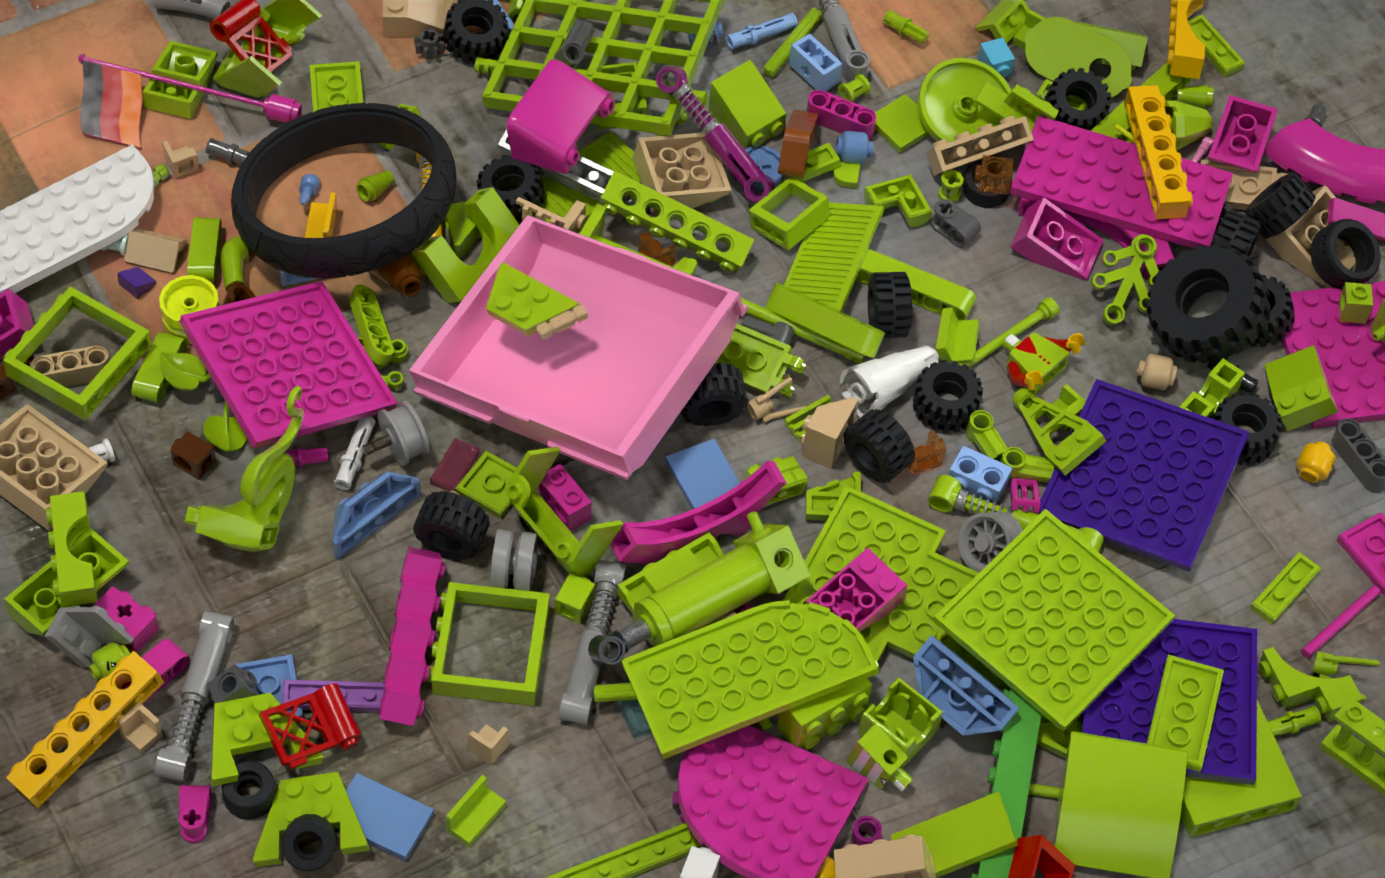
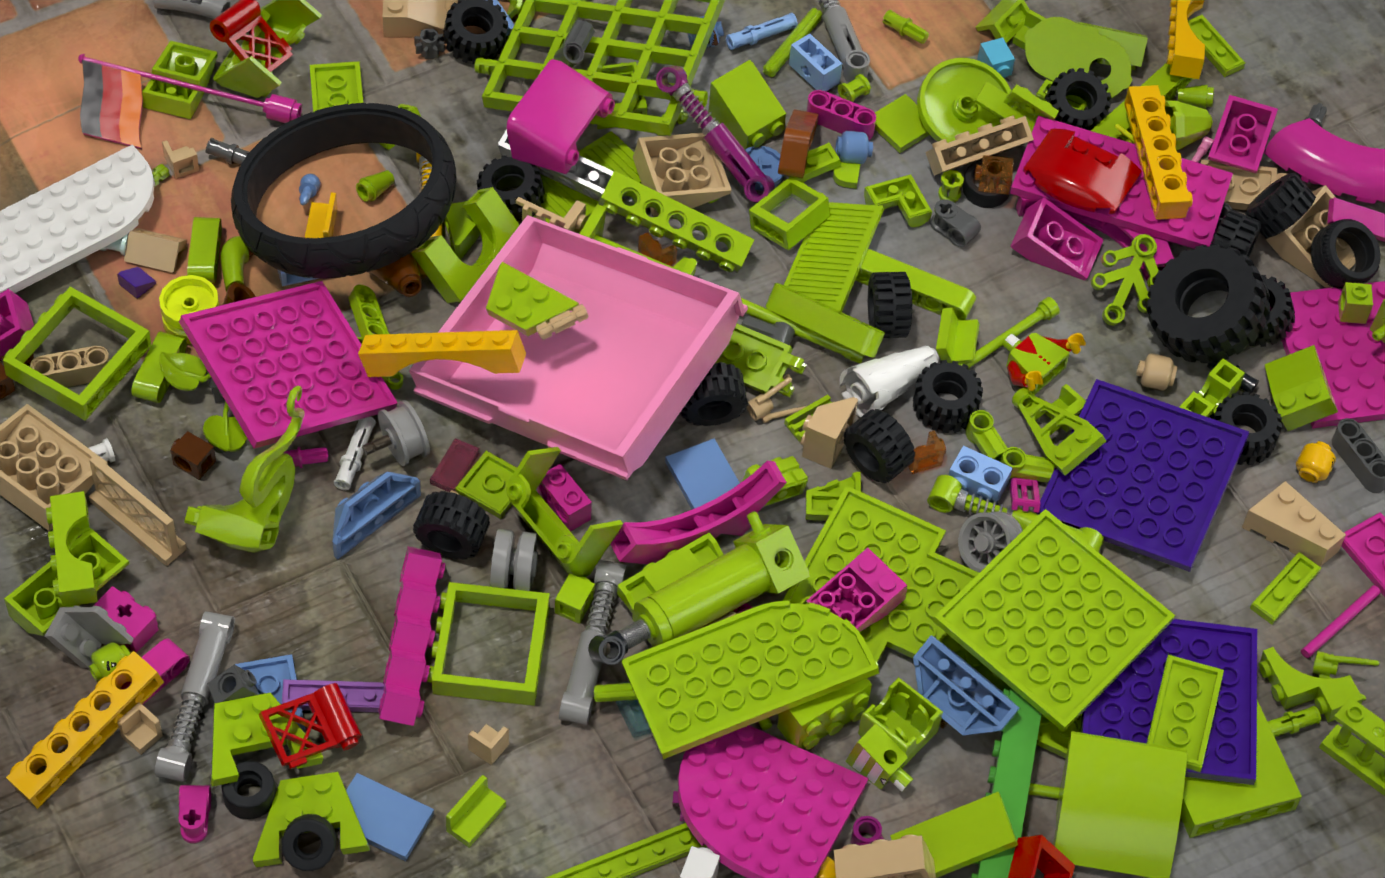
none -> tan fence [89,455,187,567]
none -> yellow arch [358,330,526,377]
none -> red slope [1023,129,1142,214]
none -> tan wedge [1242,481,1346,567]

